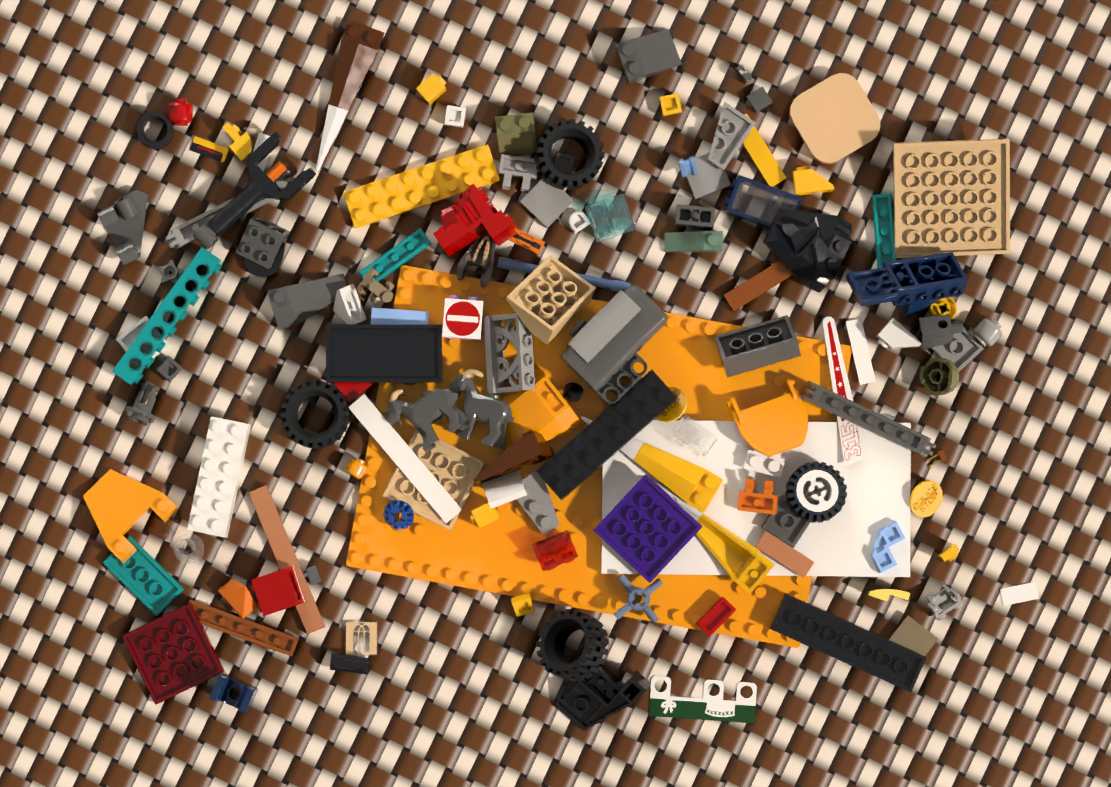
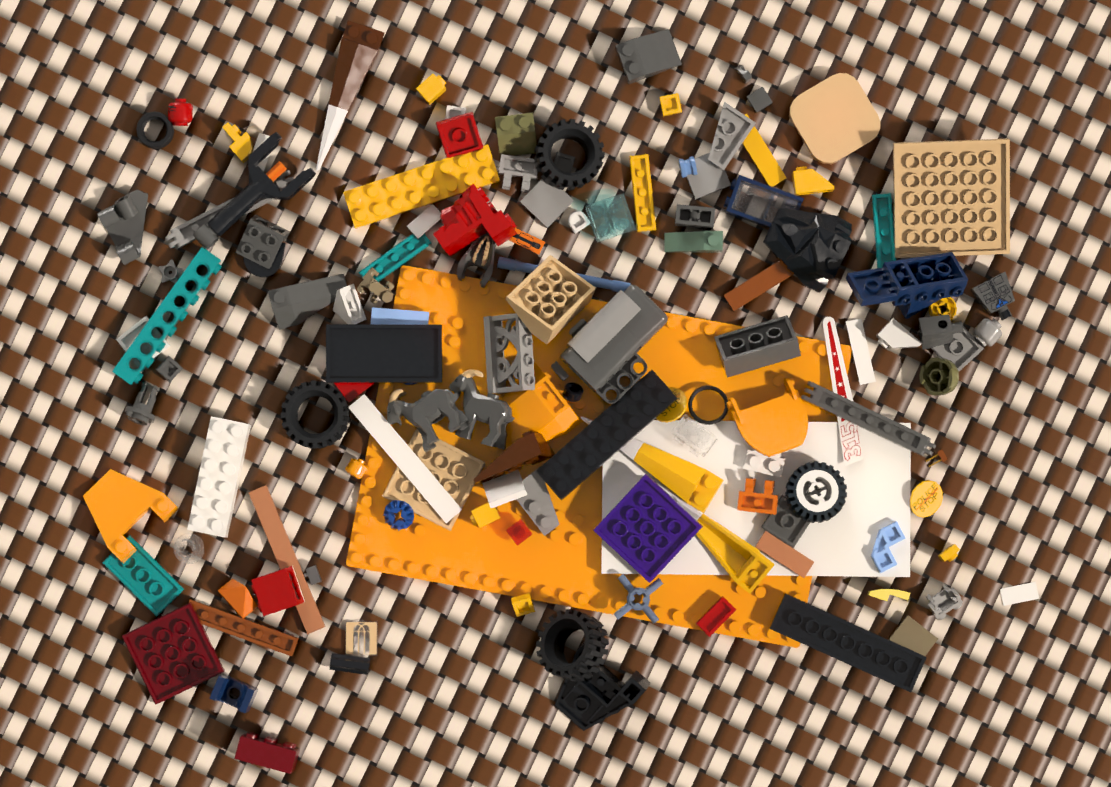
sticker [190,136,229,162] -> none
piece [442,295,484,341] -> none
clear red bracket [532,530,578,571] -> none
piece [649,676,757,723] -> none
none -> dark red brick [234,731,300,774]
none -> white sticker [407,204,441,239]
none -> red tile [436,112,484,158]
none -> clear red plate [506,519,532,546]
none -> dark grey tile [551,361,569,381]
none -> yellow tile [629,154,656,232]
none -> black tyre [688,386,728,425]
none -> torso [970,272,1015,320]

